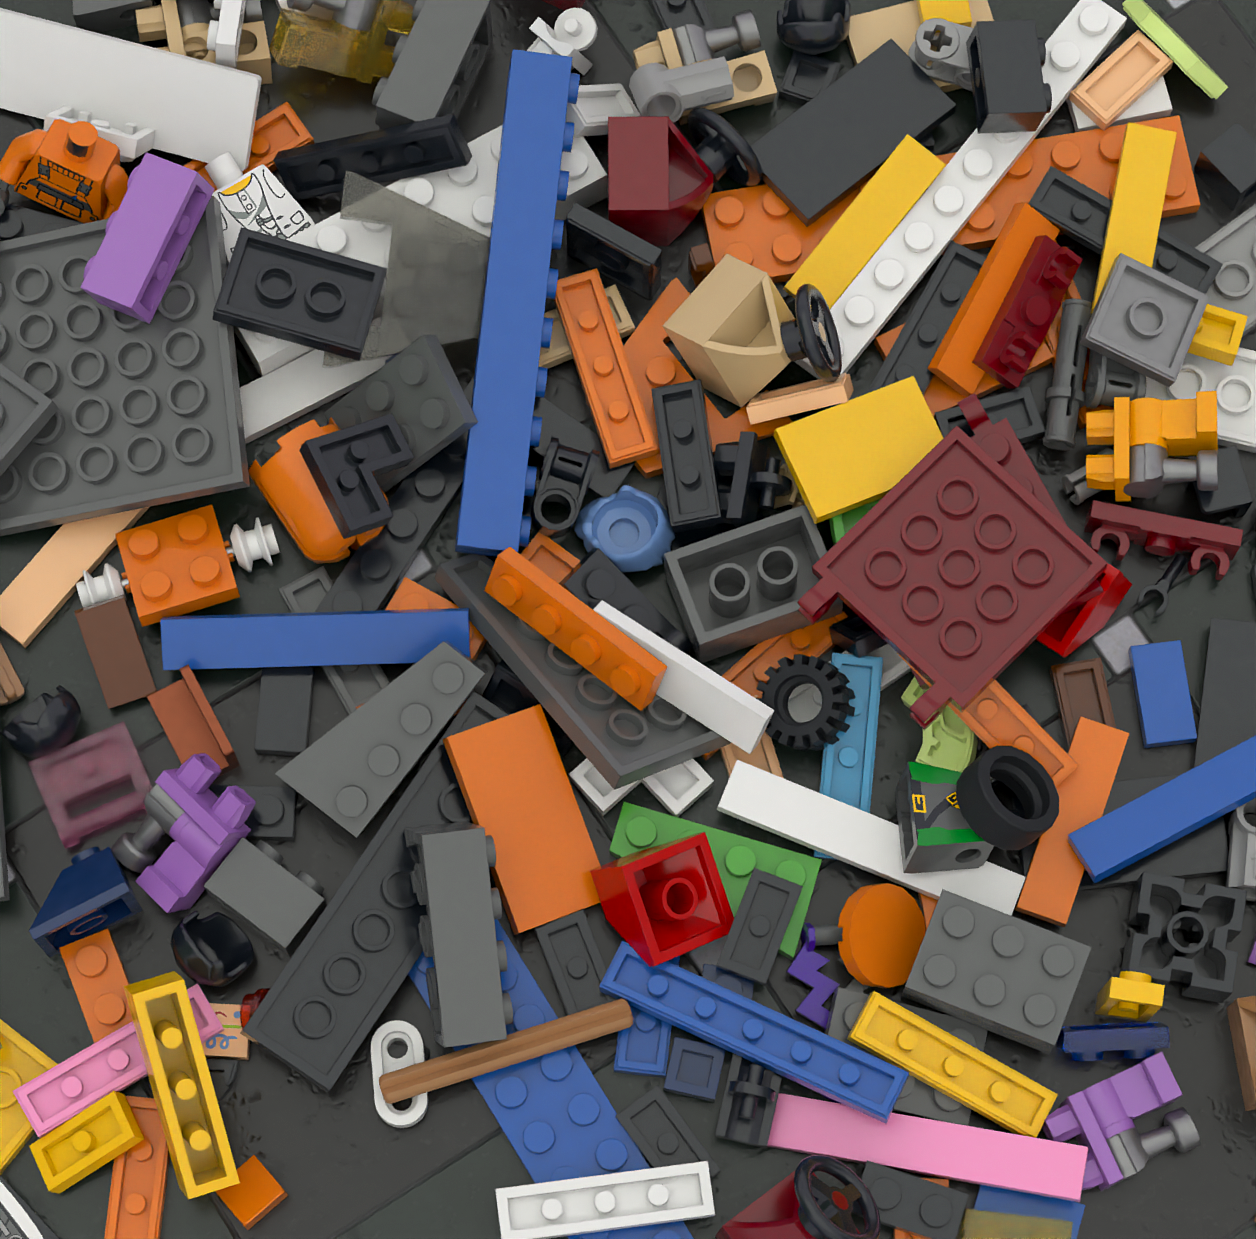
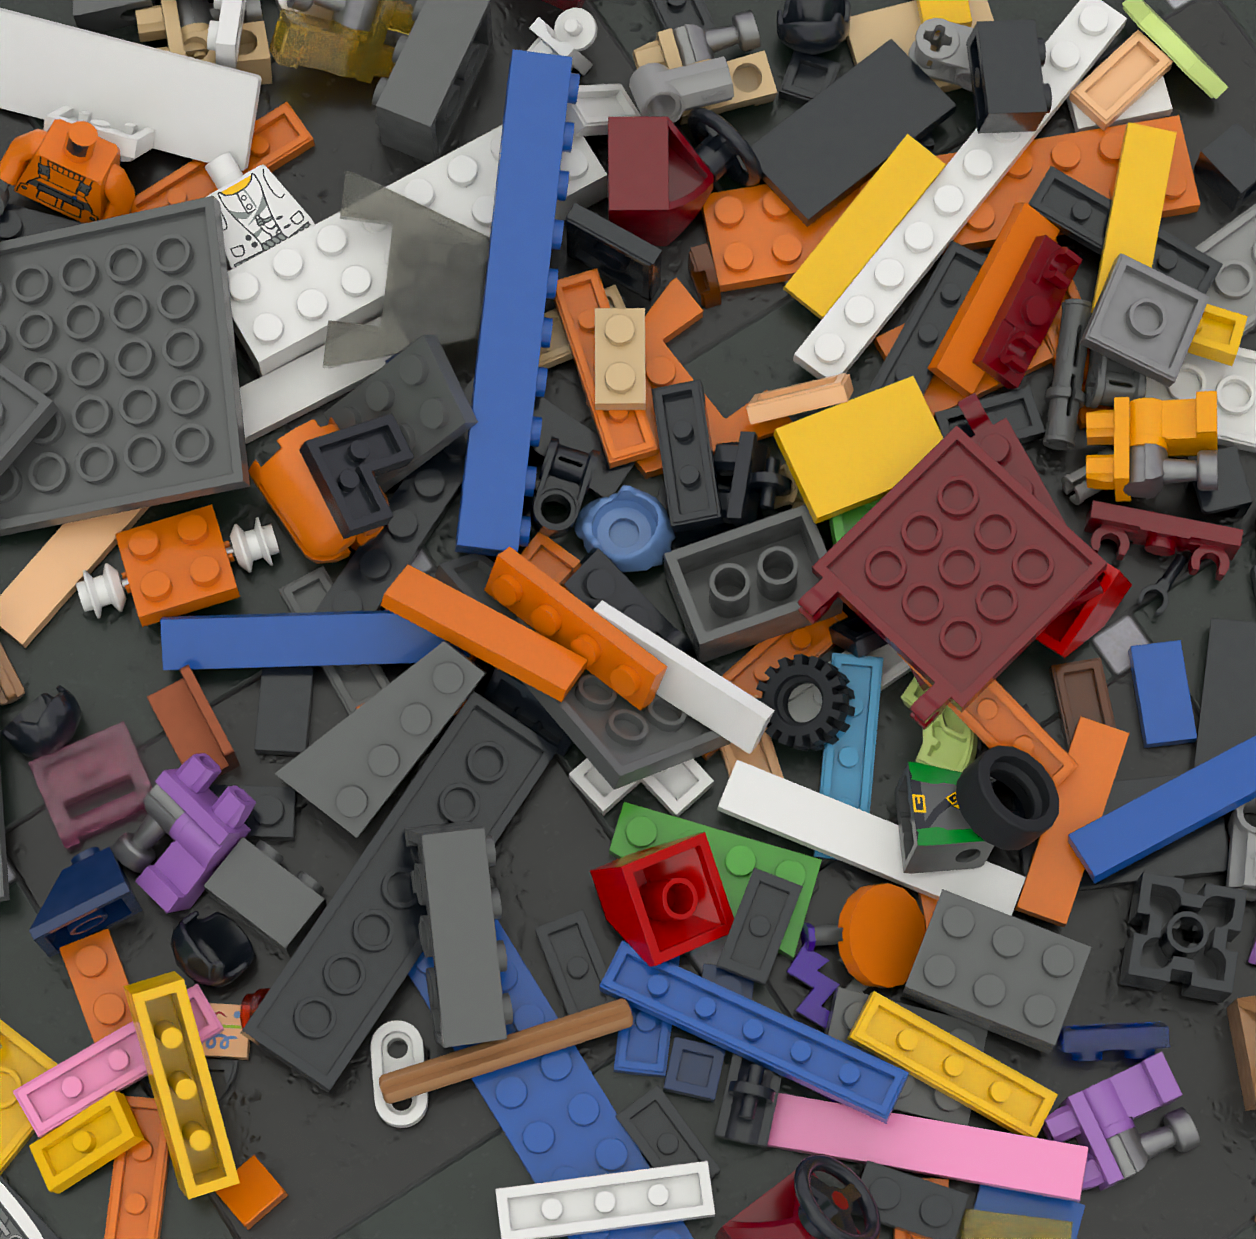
reddish brown tile [75,594,157,709] -> none
medium lavender brick [80,152,215,324] -> none
black tile [213,227,387,361] -> none
black tile [273,114,472,201] -> none
orange tile [443,704,600,935] -> none
tan piece [663,254,842,407] -> none
yellow plate [1095,971,1165,1022] -> none
none -> orange tile [381,564,588,702]
none -> tan plate [595,308,646,410]

